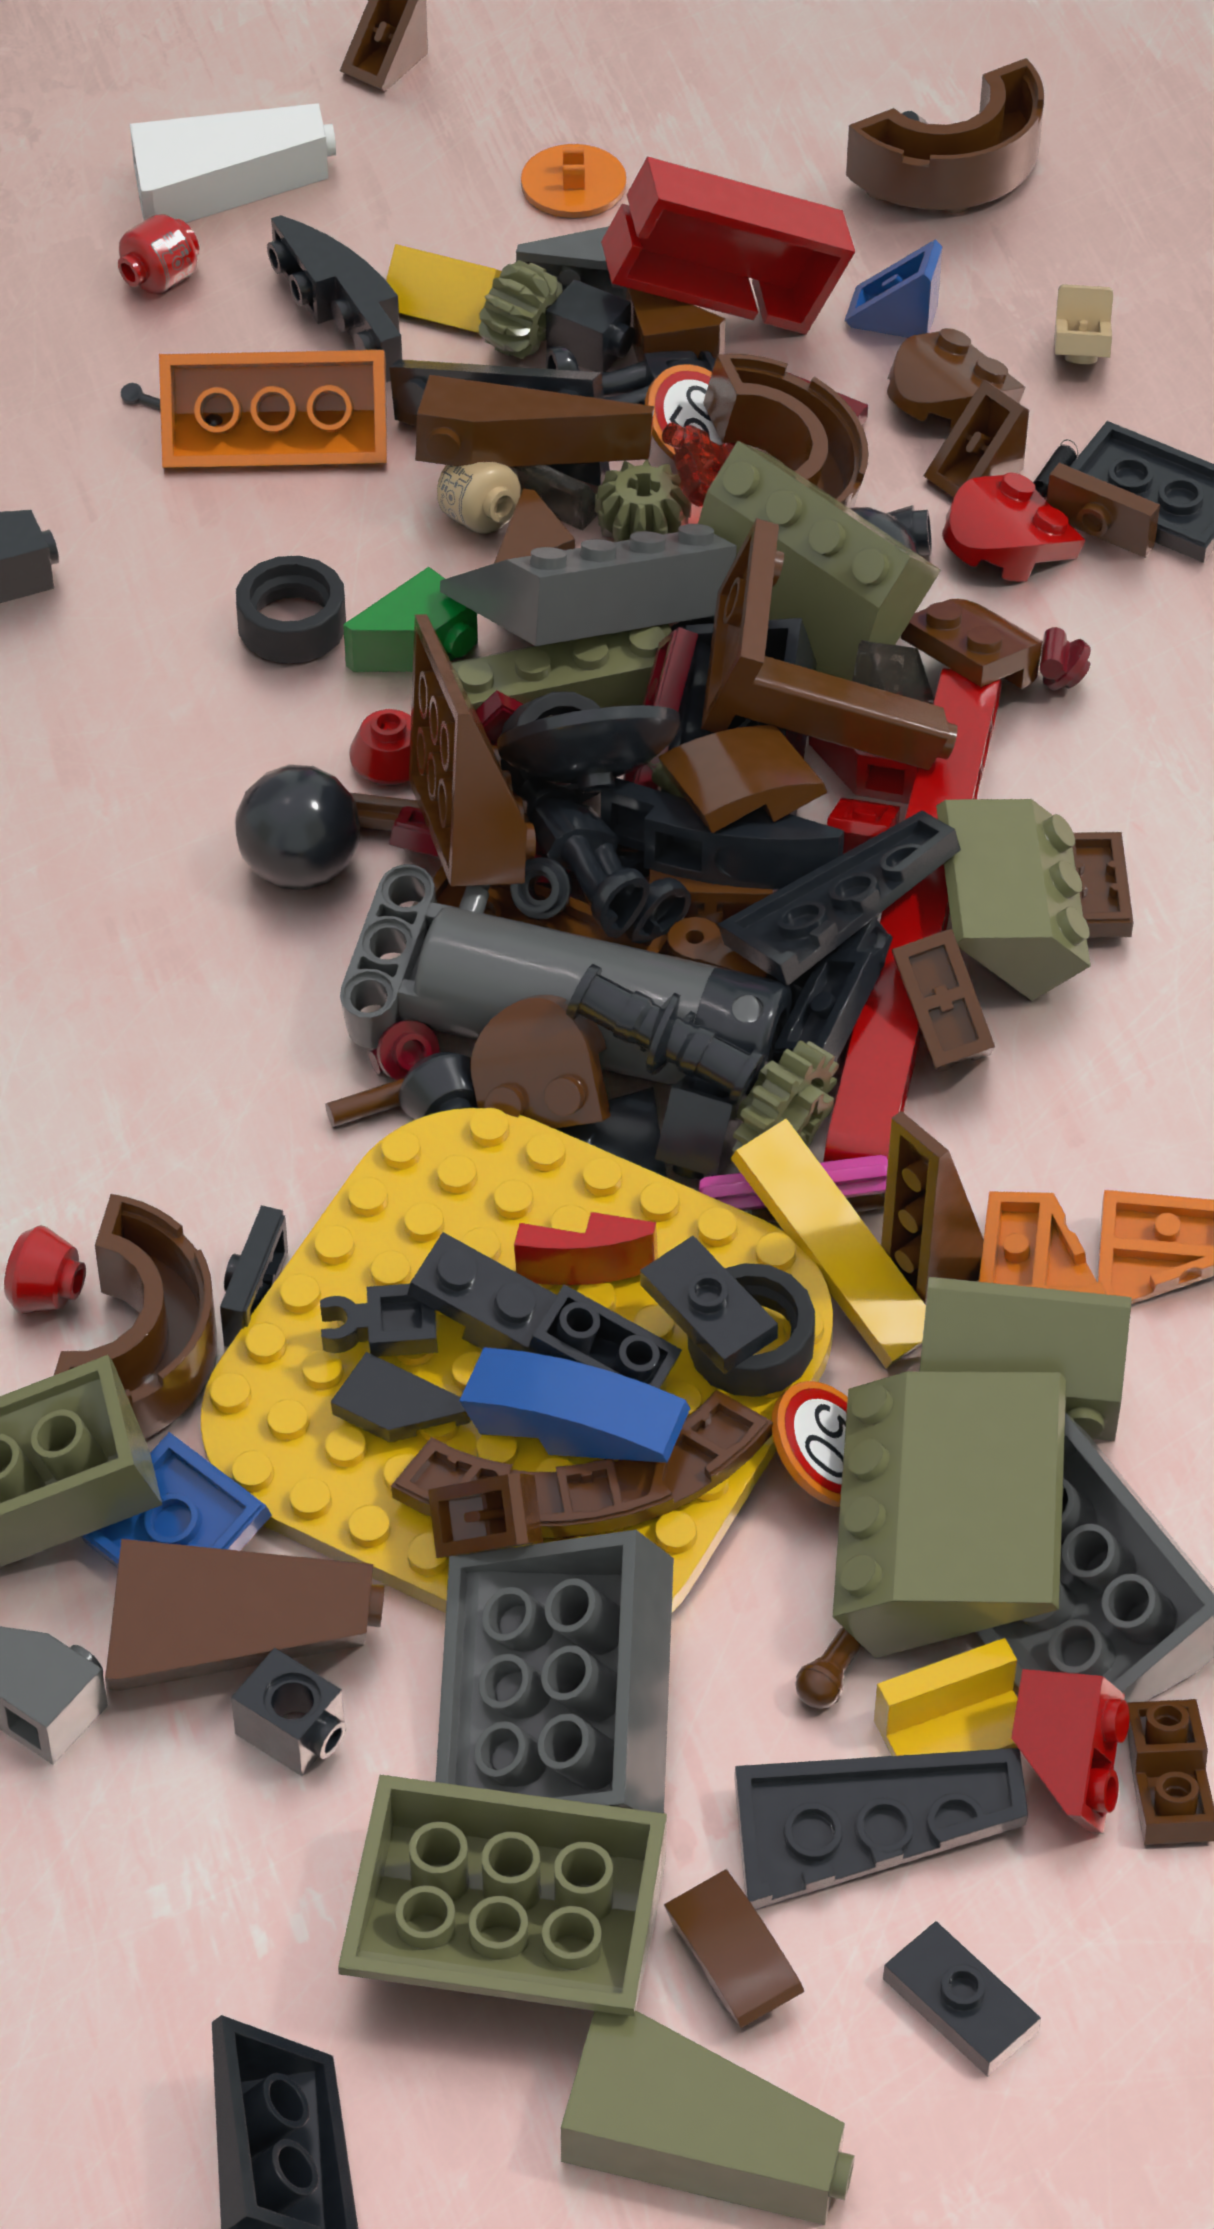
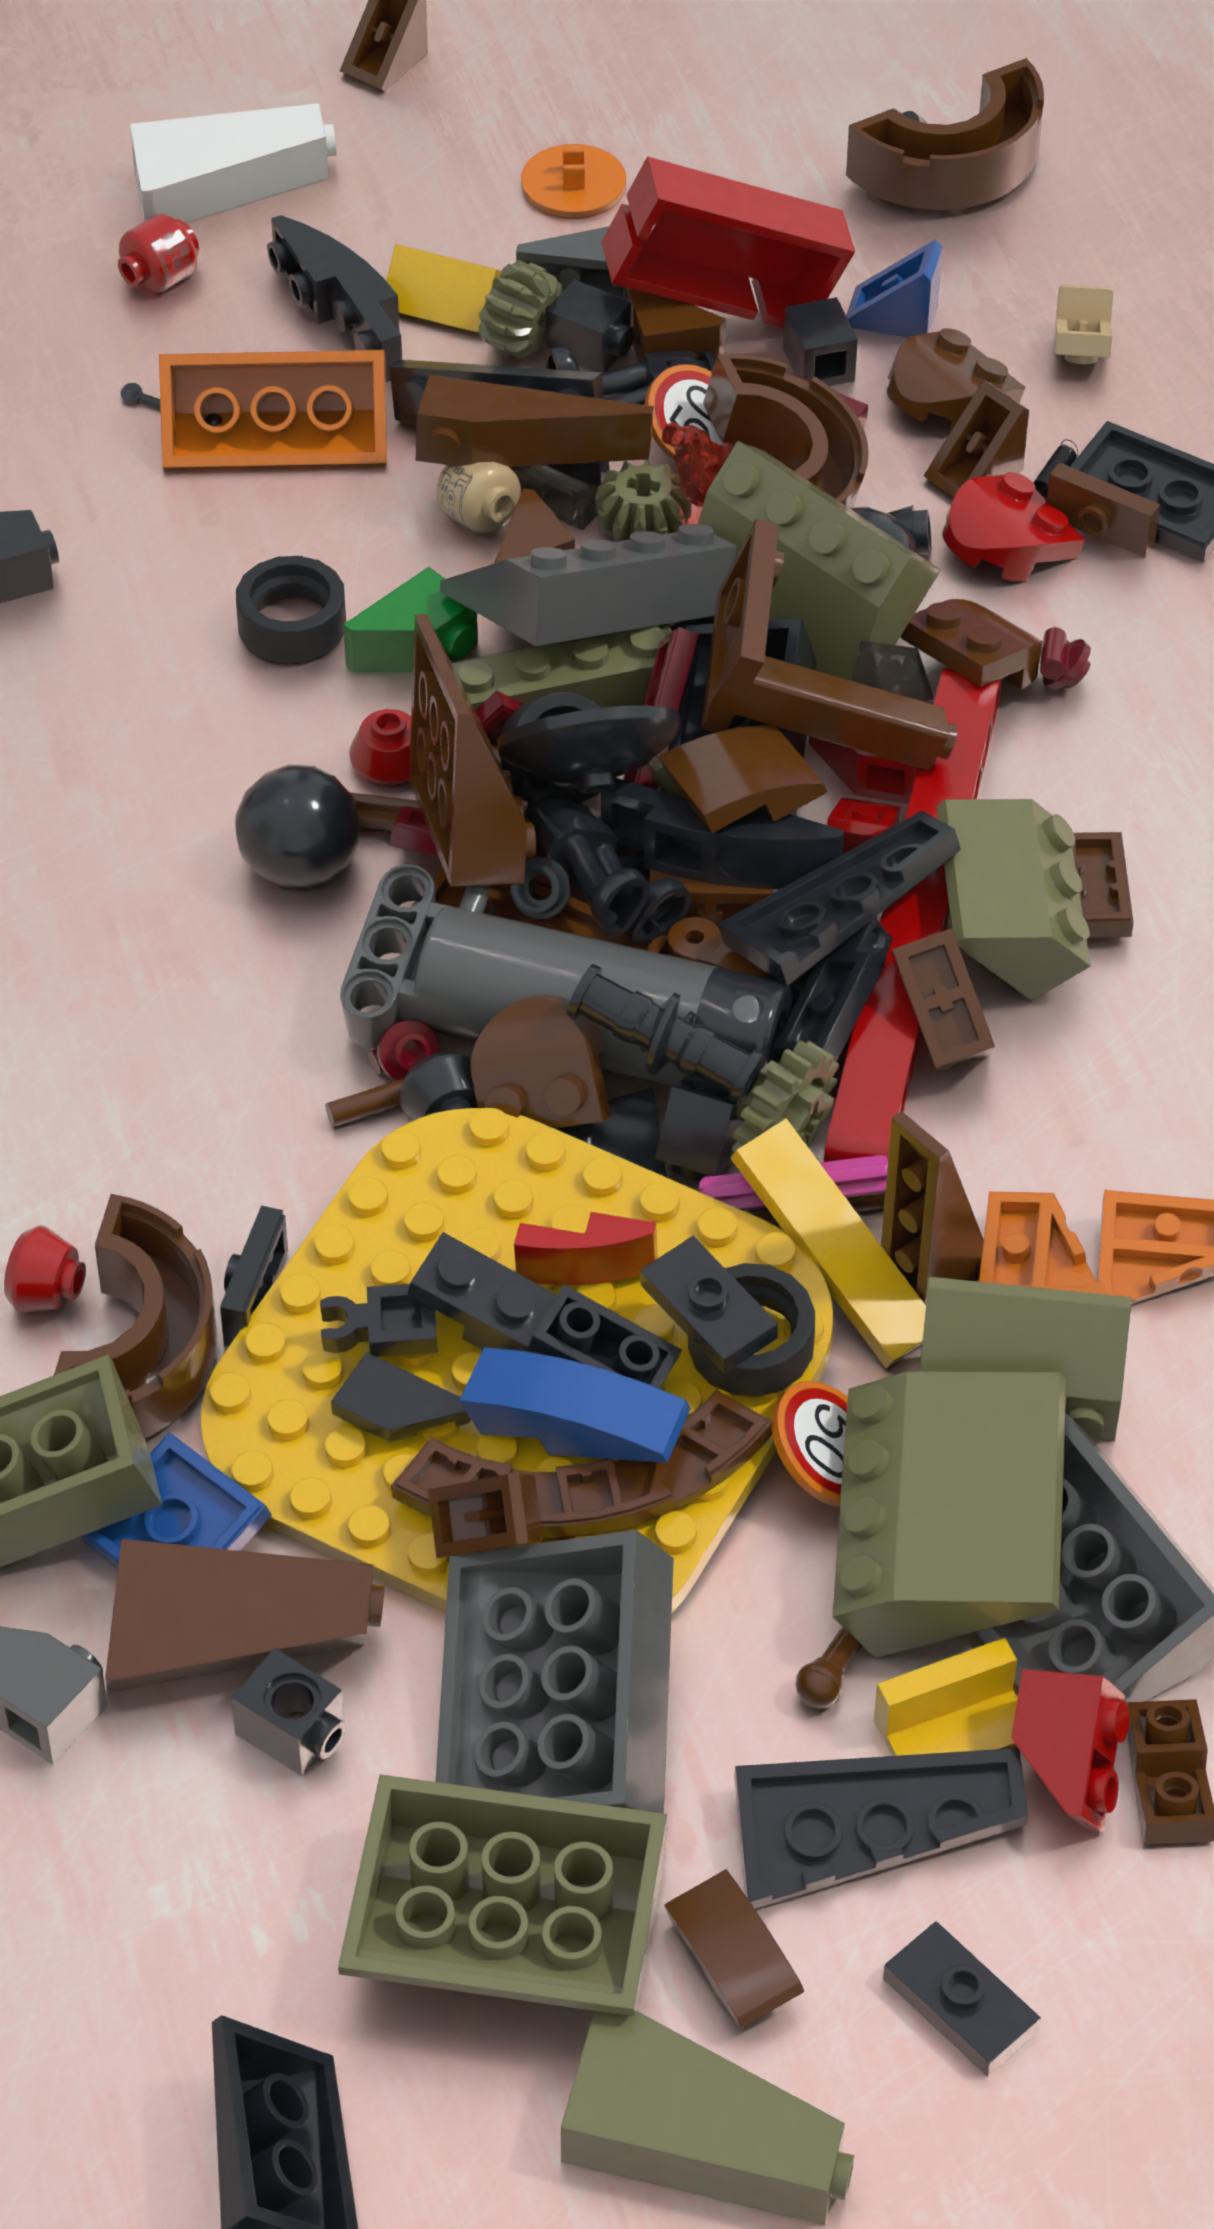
none -> black brick [783,297,858,386]

